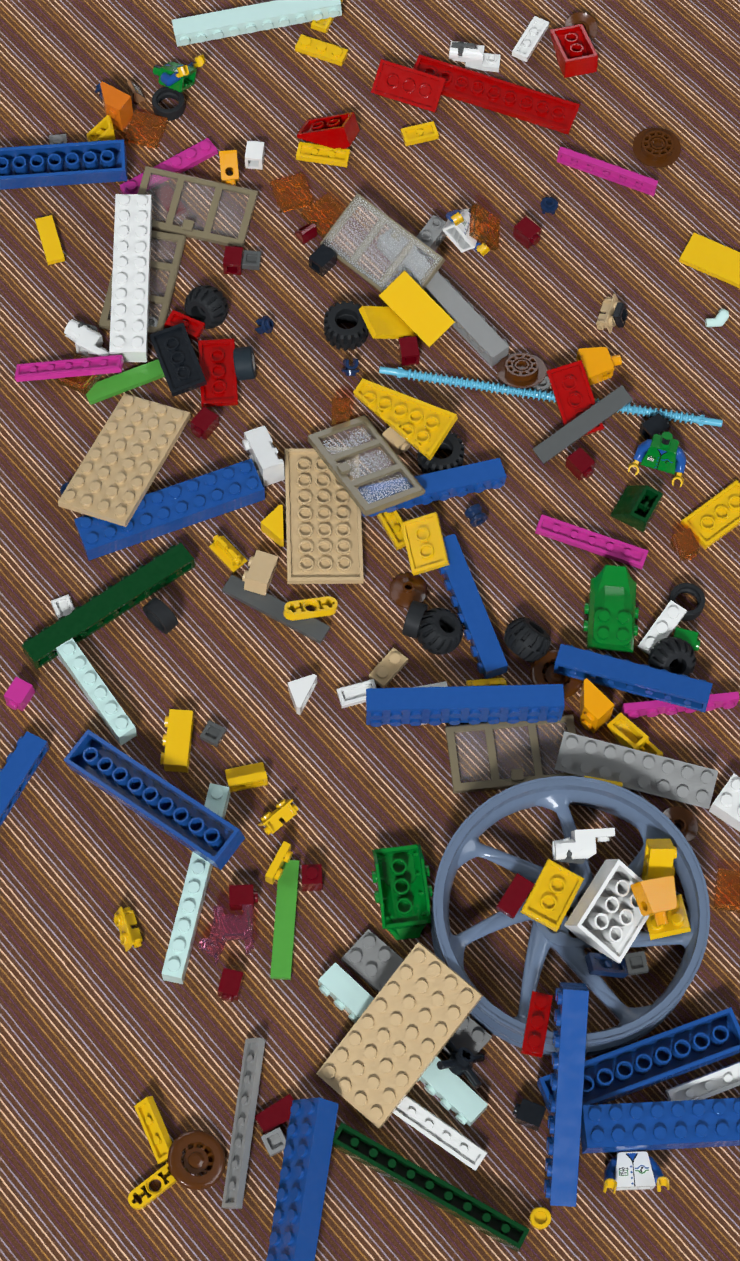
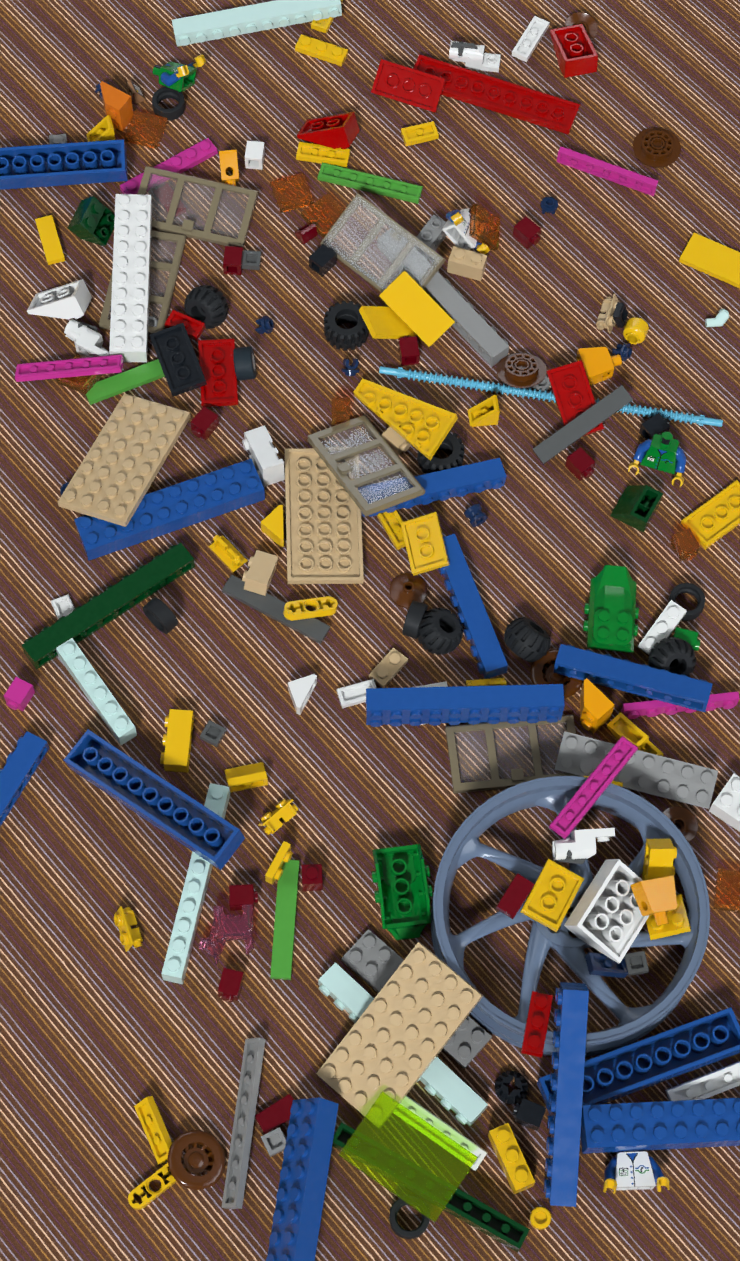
black bar [437,1040,485,1089] -> none
dark pink plate [535,514,648,570] -> none
none -> white slope [27,279,92,319]
none -> dark green slope [68,196,115,246]
none -> bright green tile [318,162,423,204]
none -> clear neon green piece [339,1091,478,1223]
none -> black tyre [389,1196,430,1240]
none -> tan brick [447,246,487,281]
none -> yellow slope [468,395,500,427]
none -> yellow brick [488,1123,535,1195]
none -> black gear [494,1070,528,1104]
none -> dark pink tile [549,736,638,839]
none -> dark blue plate [612,343,632,361]
none -> yellow head [623,317,649,344]

